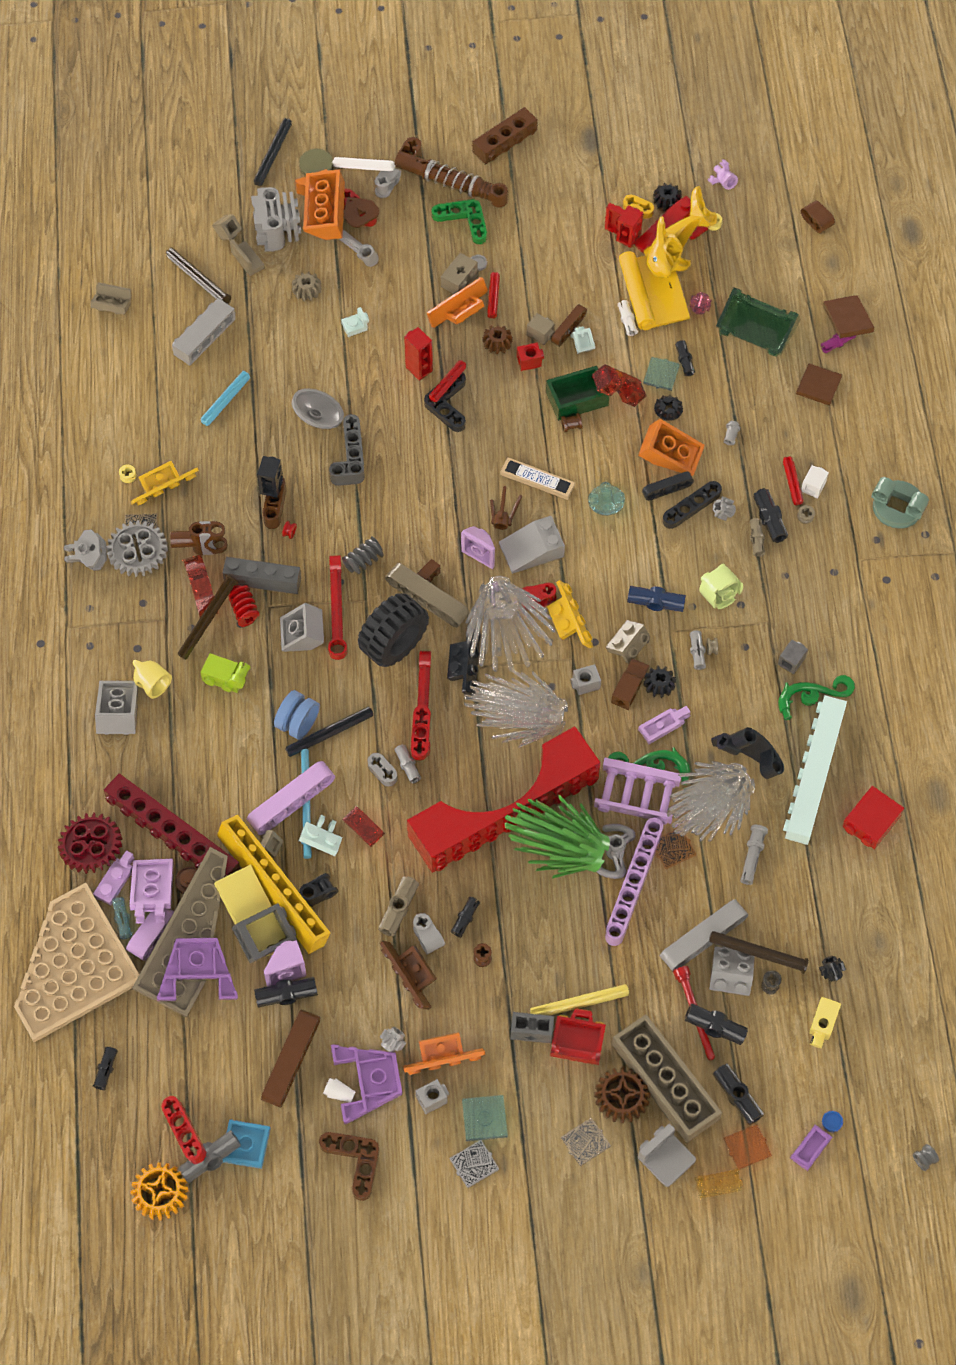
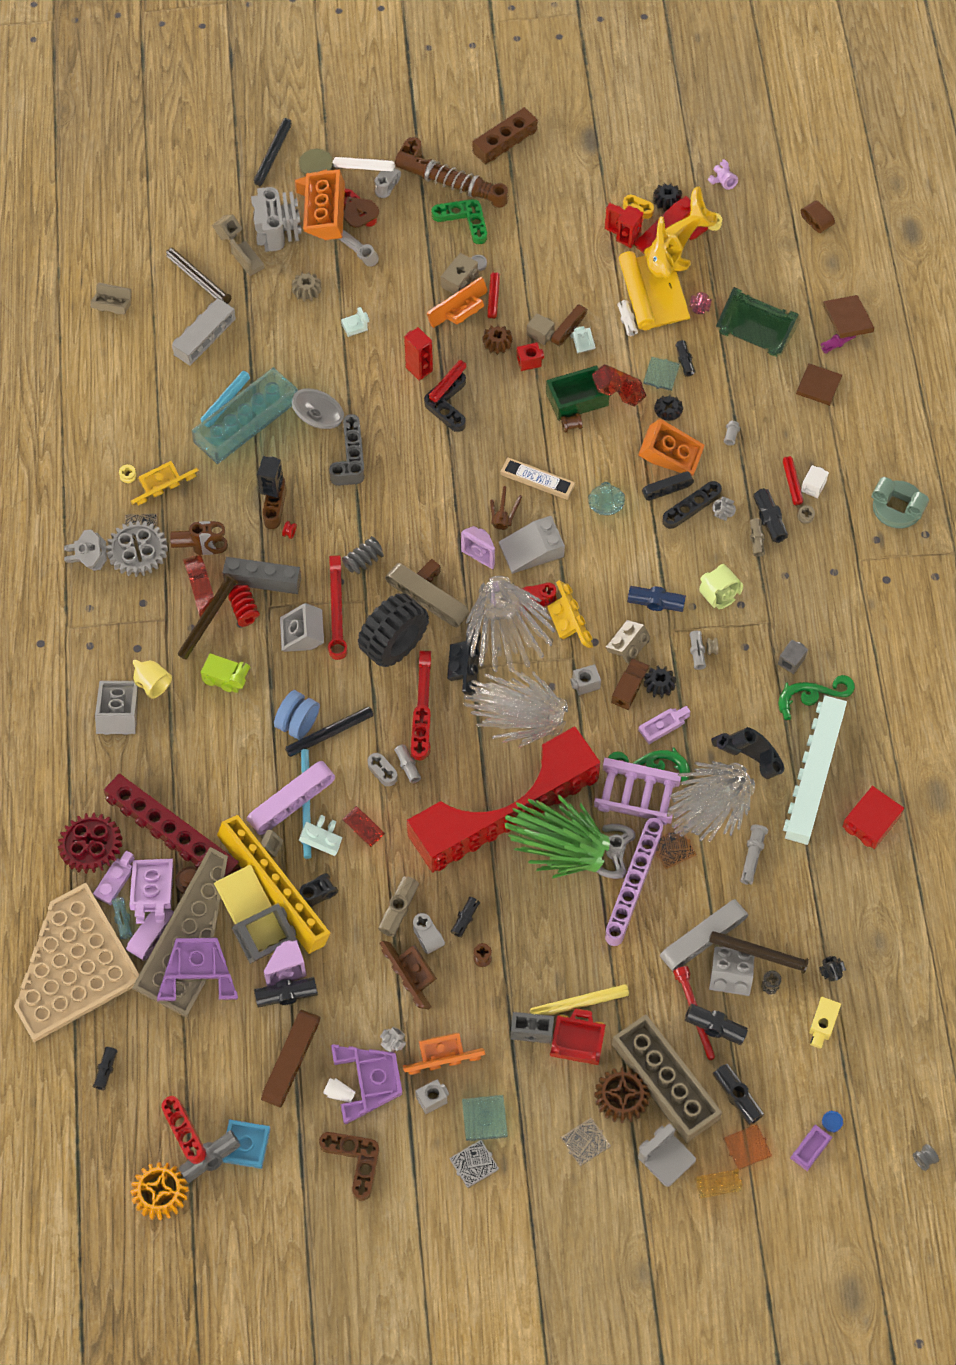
none -> clear light blue brick [191,367,298,465]

